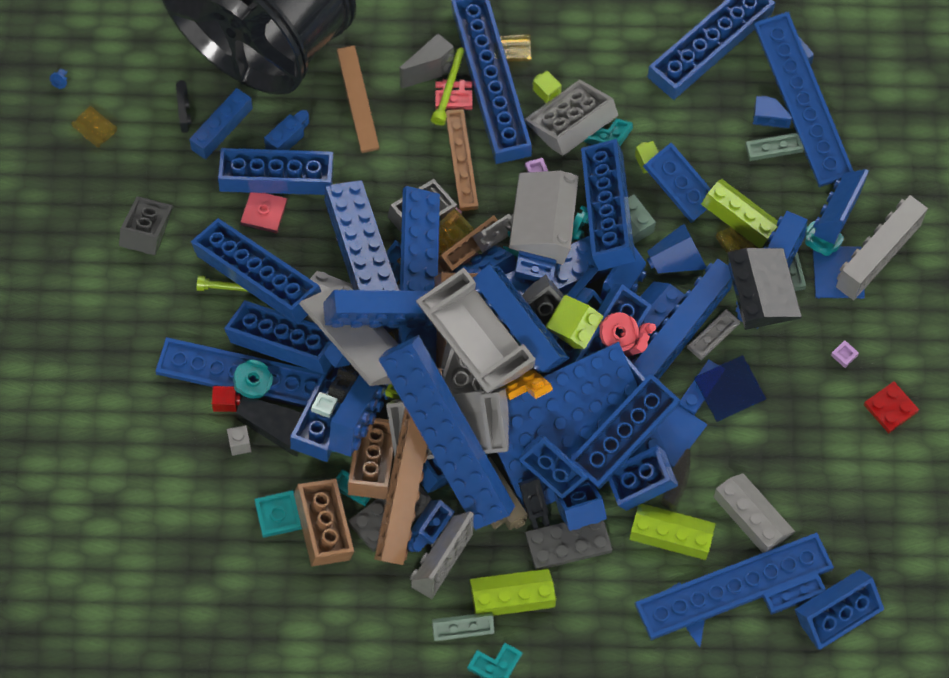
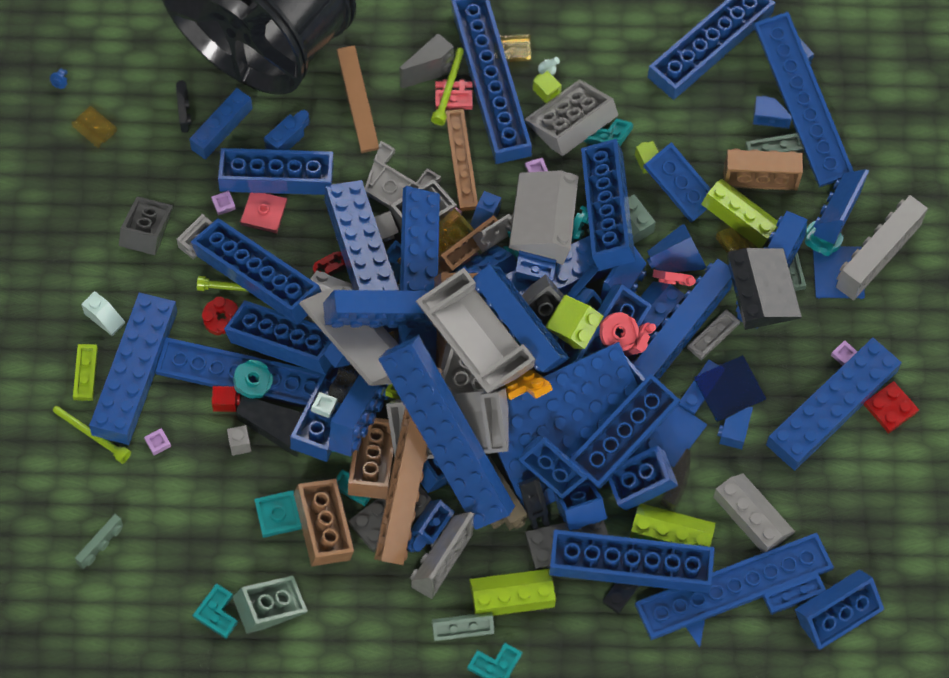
none -> lime piece [53,406,131,464]
none -> lime plate [73,344,98,401]
none -> sand green plate [75,514,123,569]
none -> light aqua slope [81,291,125,336]
none -> blue brick [89,292,177,445]
none -> lavender plate [144,428,171,455]
none -> light grey hinge [177,214,213,260]
none -> teal plate [193,583,238,639]
none -> red plate [202,297,239,335]
none -> lavender plate [211,191,236,215]
none -> sand green slope [232,576,308,634]
none -> red beam [313,252,345,276]
none -> light grey wing [365,141,441,208]
none -> light grey brick [375,211,398,242]
none -> blue slope [469,191,501,232]
none -> light aqua plate [538,57,560,76]
none -> blue brick [549,530,714,593]
none -> black hinge [602,583,640,614]
none -> coral plate [653,270,696,286]
none -> blue slope [717,407,753,450]
none -> medium nougat brick [724,149,803,190]
none -> blue brick [766,338,902,471]

